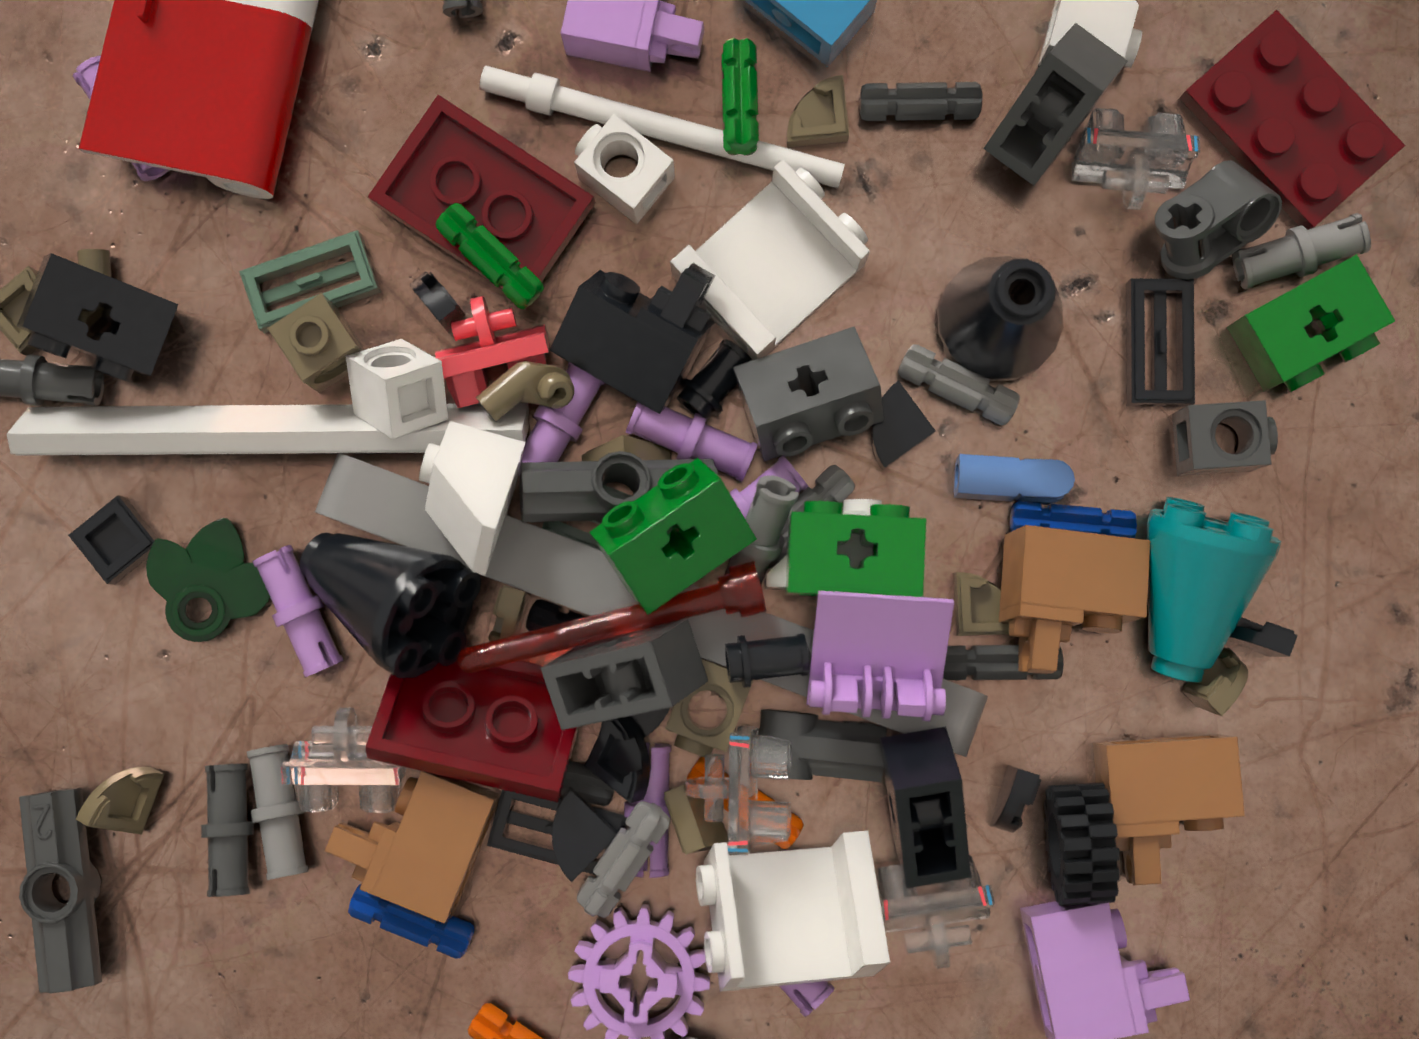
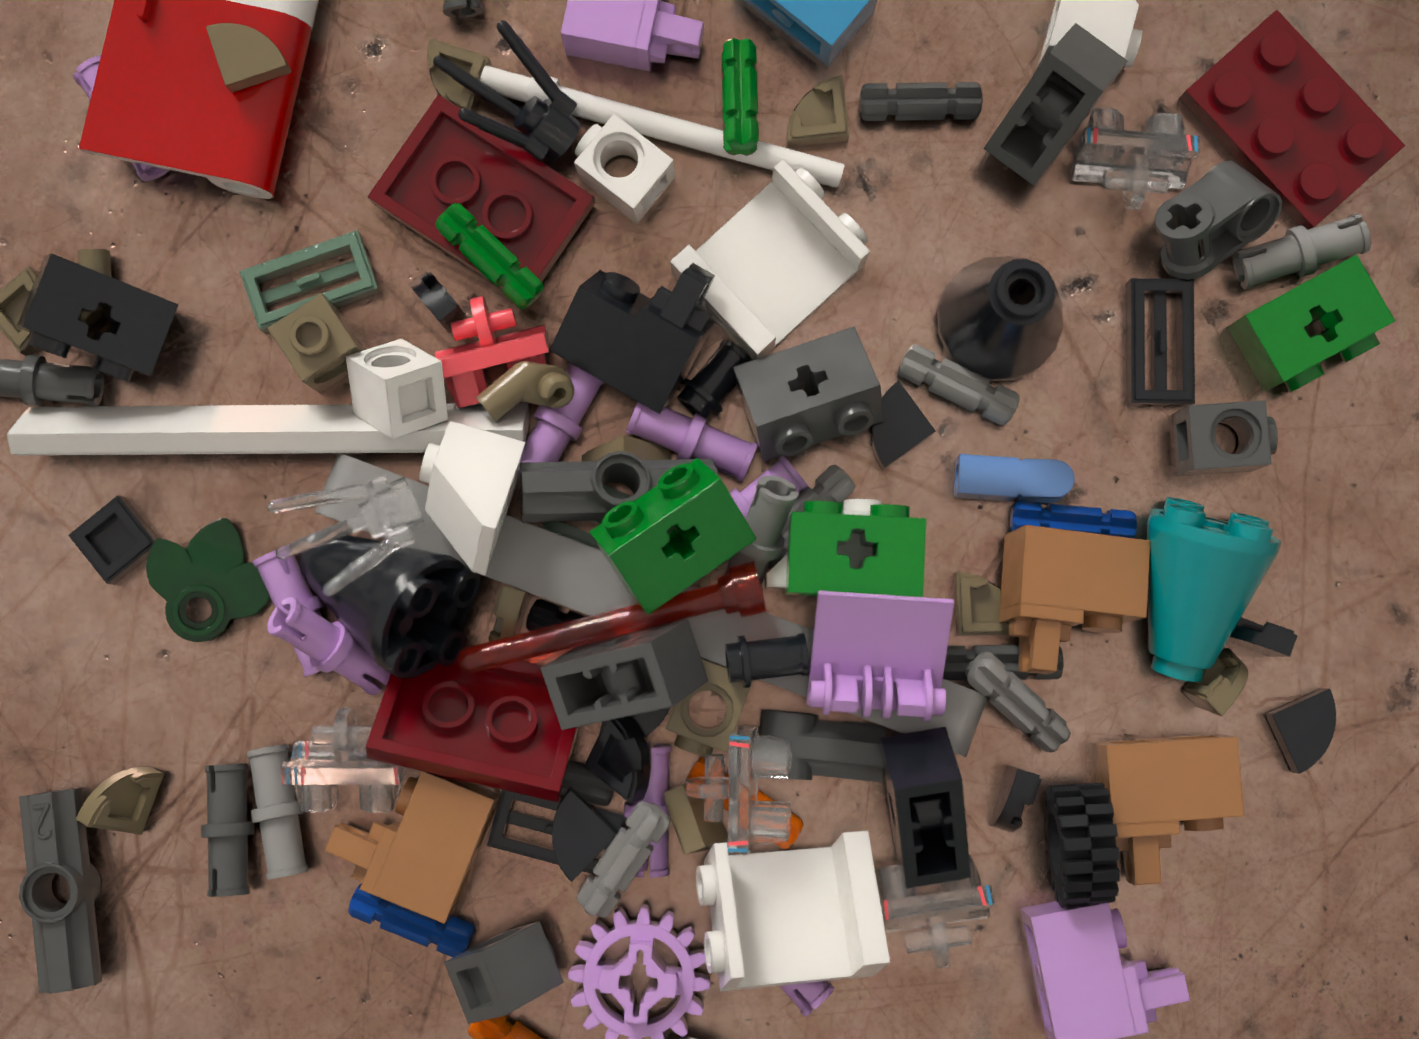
none -> dark tan tile [206,23,292,93]
none -> lavender pin [267,597,390,695]
none -> clear plant [268,474,425,596]
none -> dark tan tile [427,38,492,112]
none -> black plant [433,20,580,162]
none -> dark grey brick [444,921,564,1024]
none -> light grey axle [965,652,1071,753]
none -> black tile [1265,688,1336,774]

